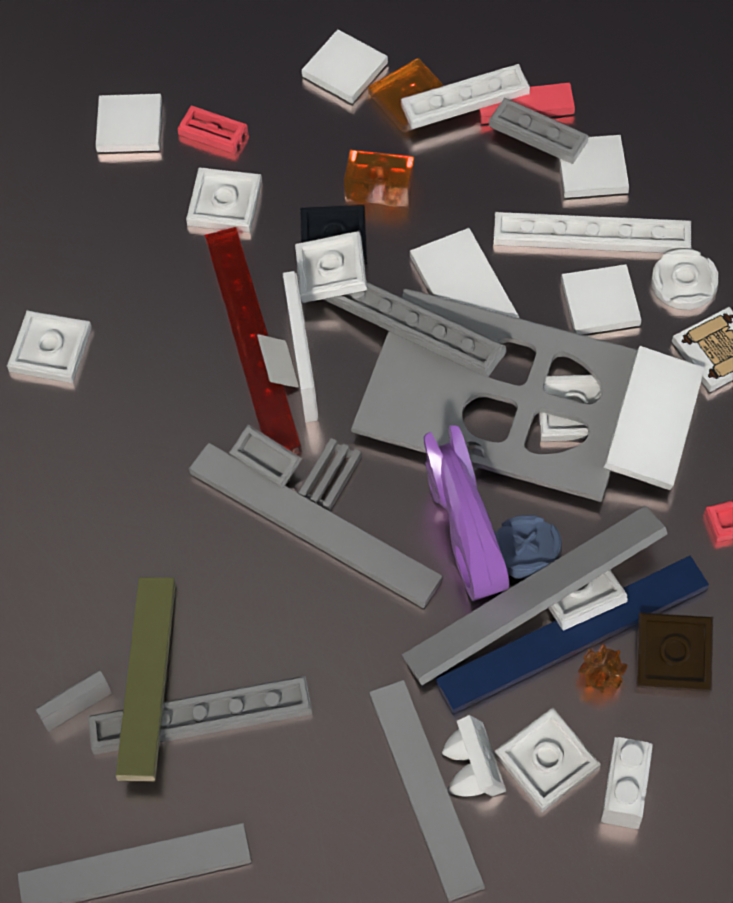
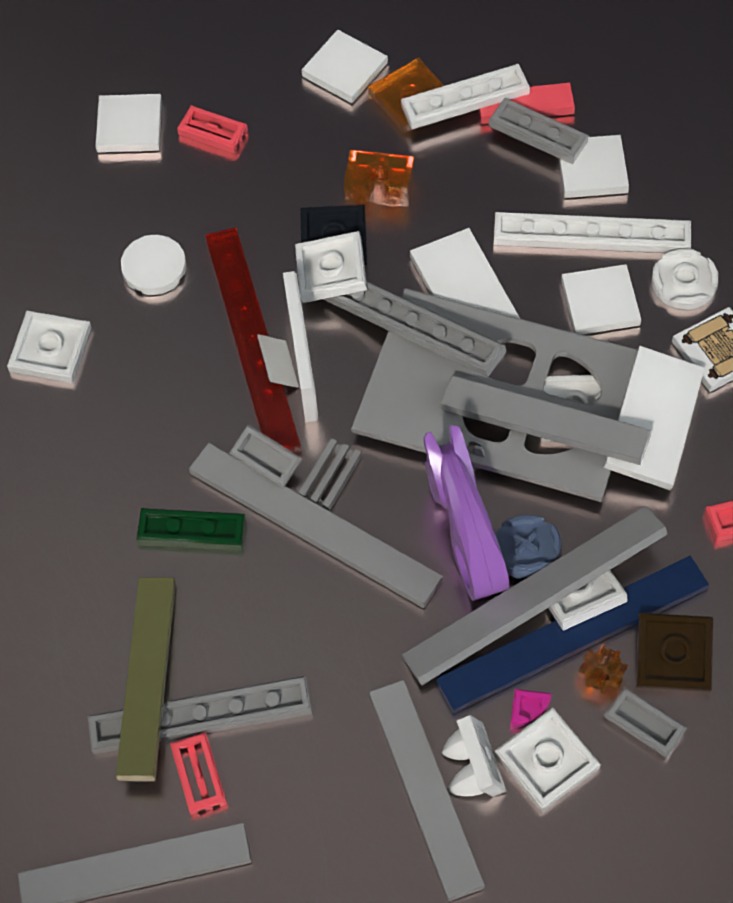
light grey tile [35,671,112,732] -> none
white tile [186,167,262,233] -> none
white brick [601,737,653,829] -> none
none -> white tile [121,234,187,296]
none -> dark green tile [136,508,246,551]
none -> coral tile [170,732,227,816]
none -> light grey tile [440,376,651,465]
none -> dark pink tile [510,689,552,728]
none -> light grey tile [604,687,687,758]

